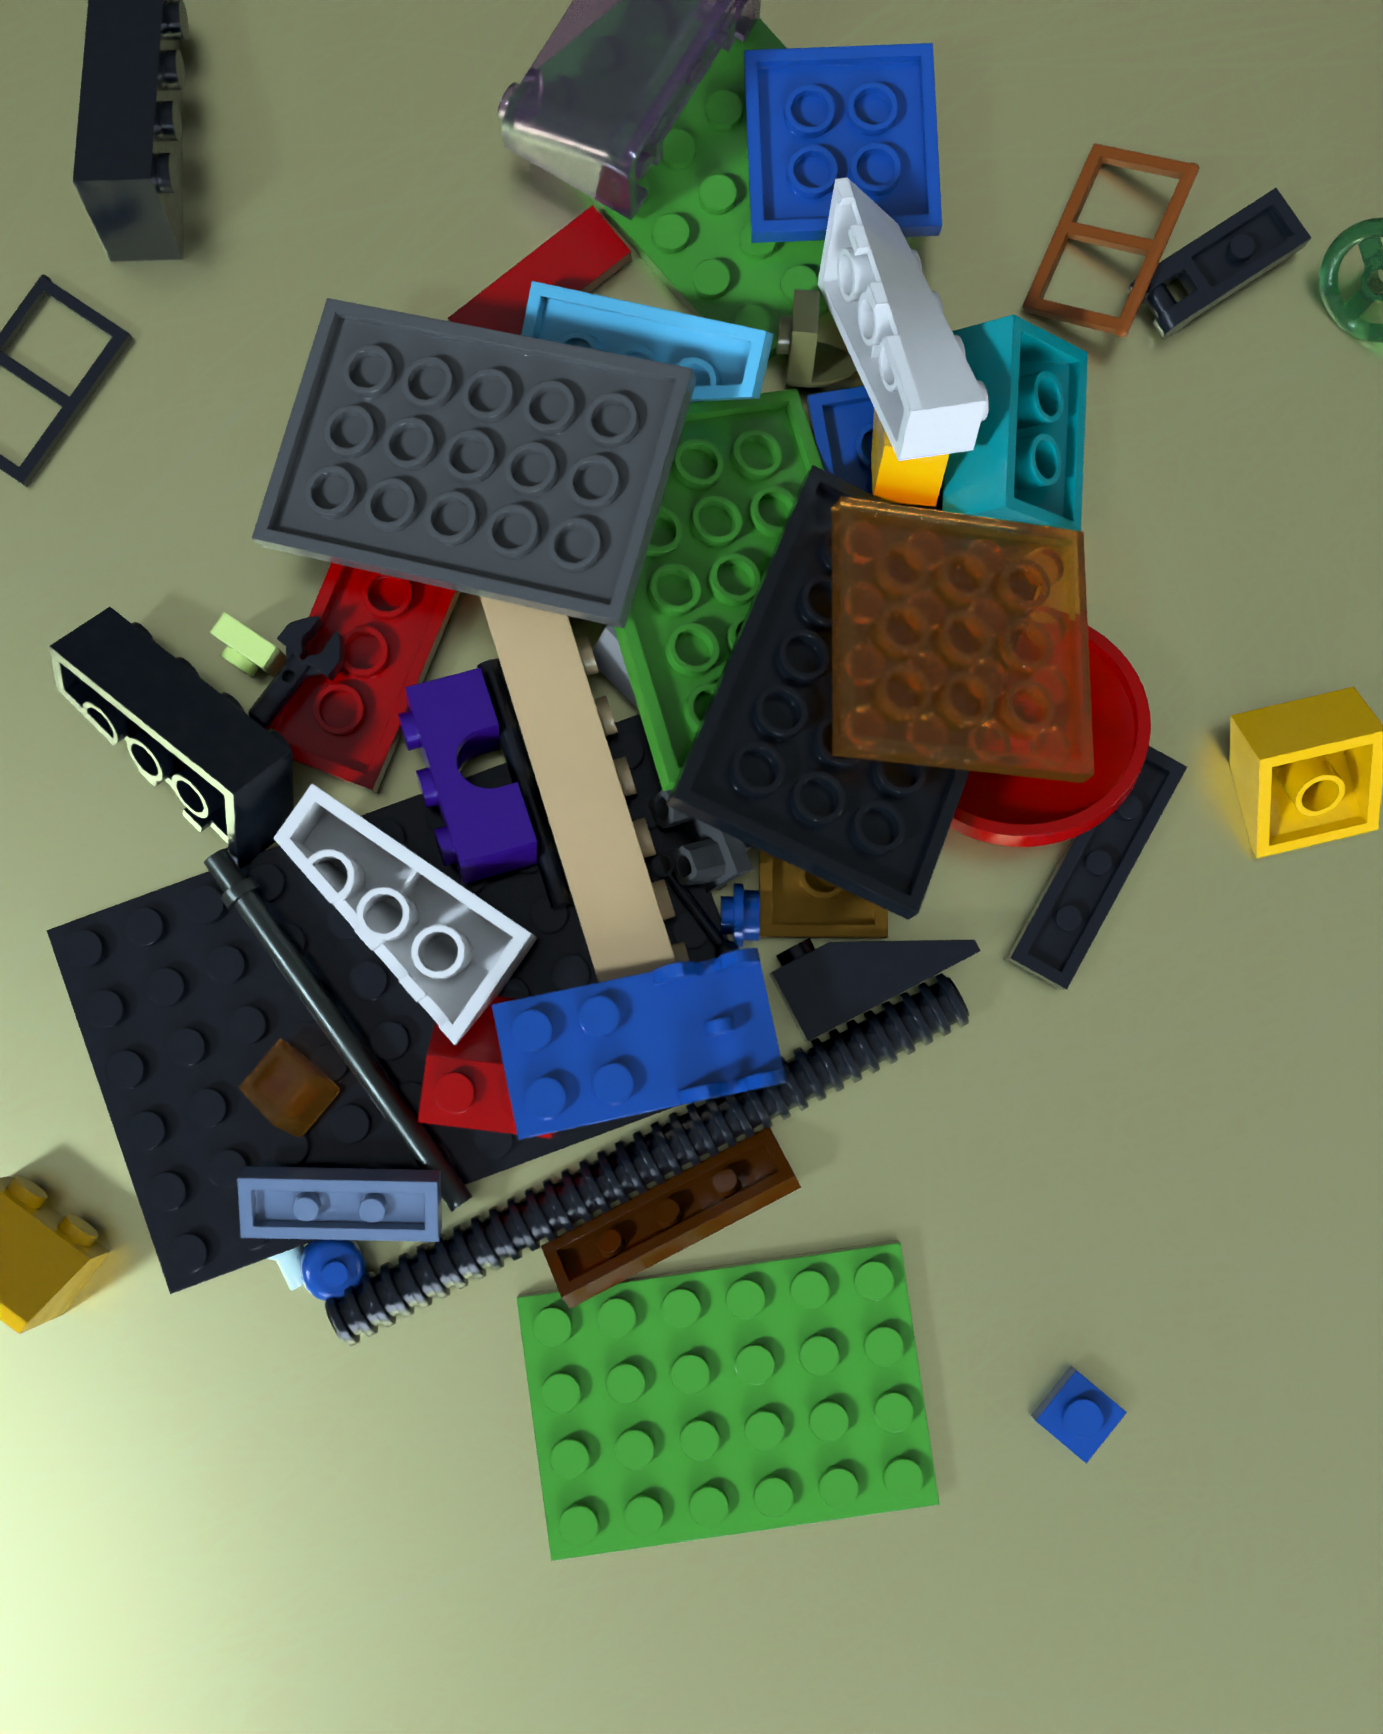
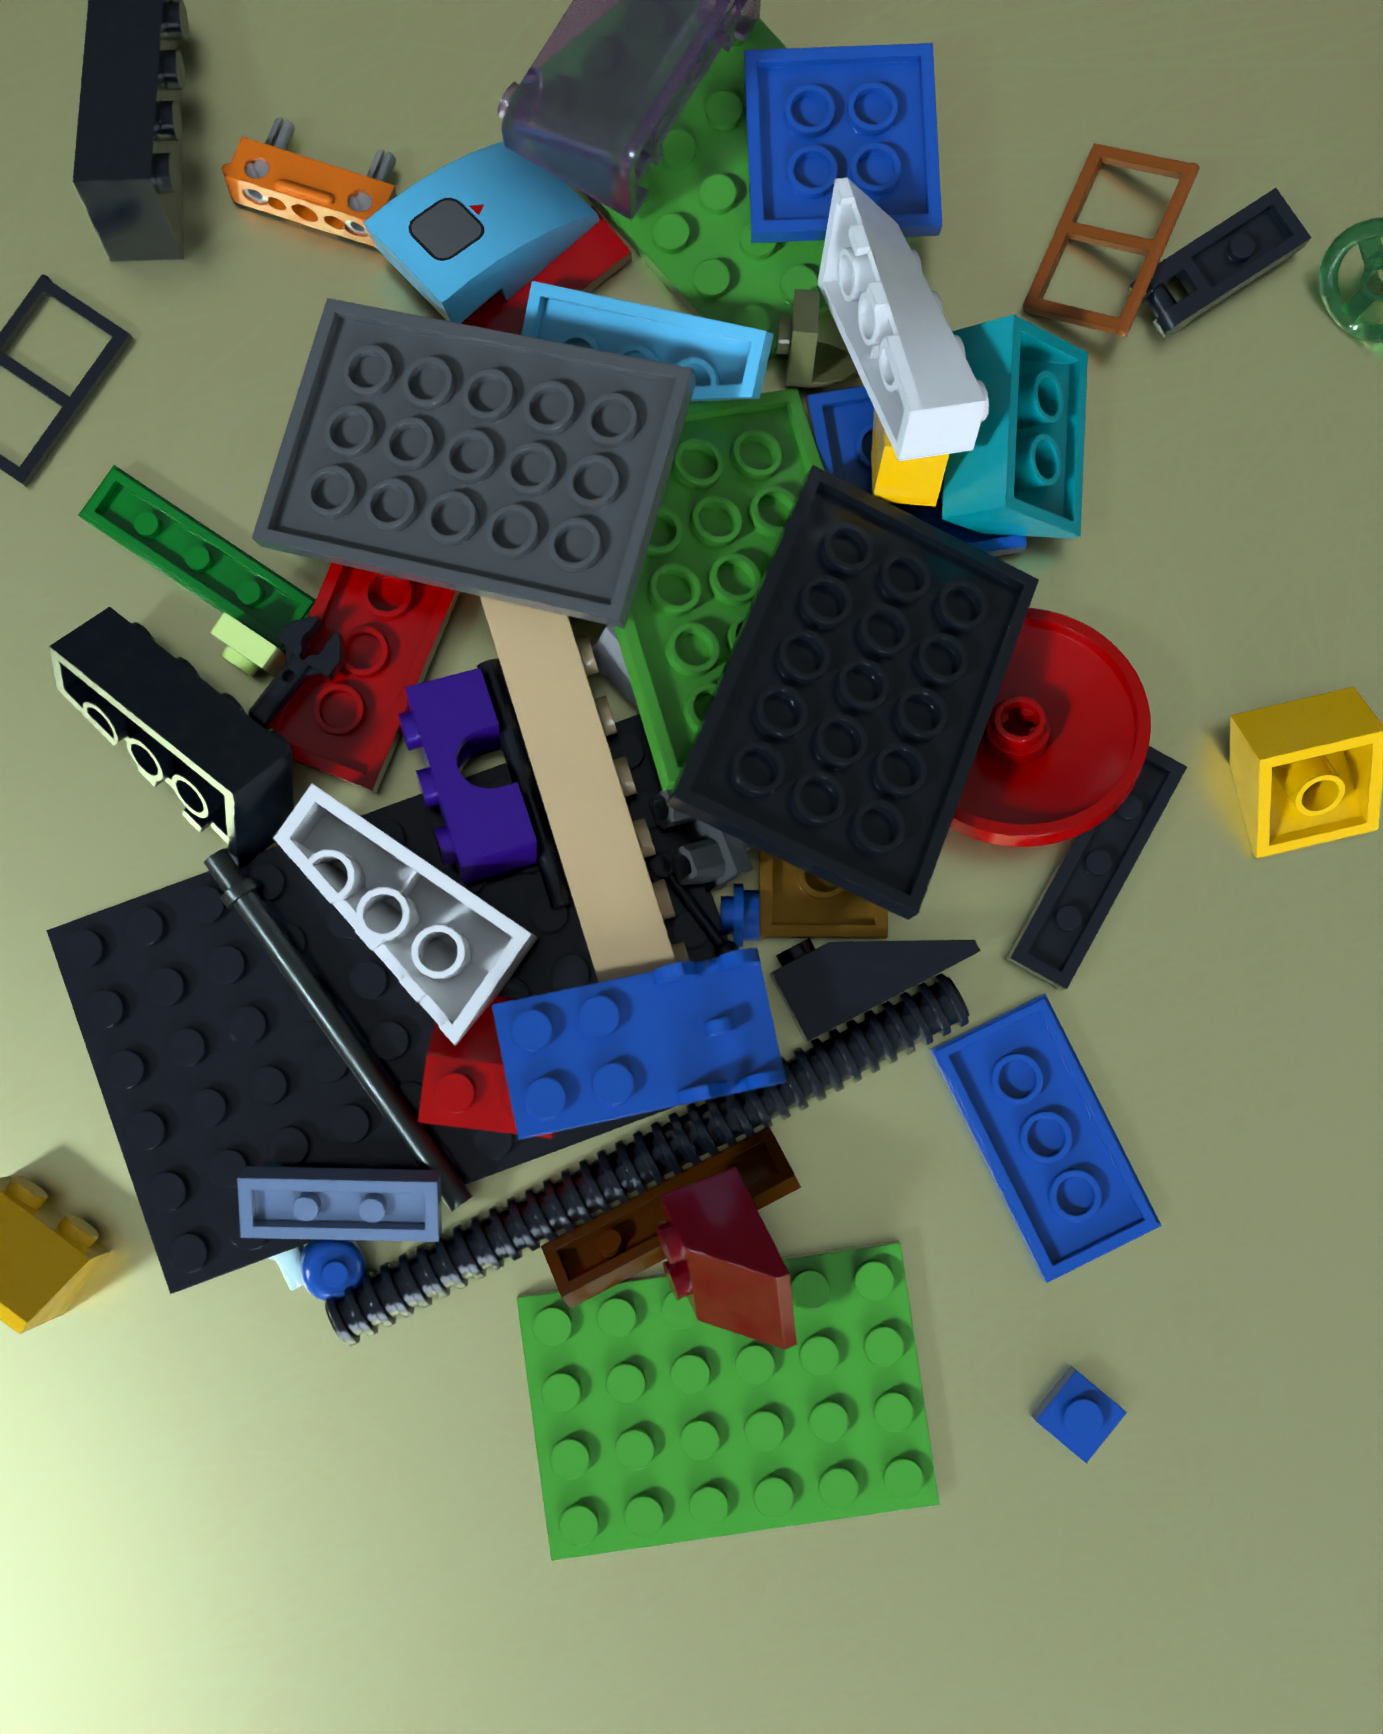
clear orange slope [238,1038,340,1137] -> none
clear orange plate [832,497,1094,783] -> none
none -> green tile [78,465,316,655]
none -> orange piece [222,117,397,247]
none -> medium azure slope [363,138,600,324]
none -> dark red slope [656,1167,797,1350]
none -> blue tile [929,994,1162,1283]

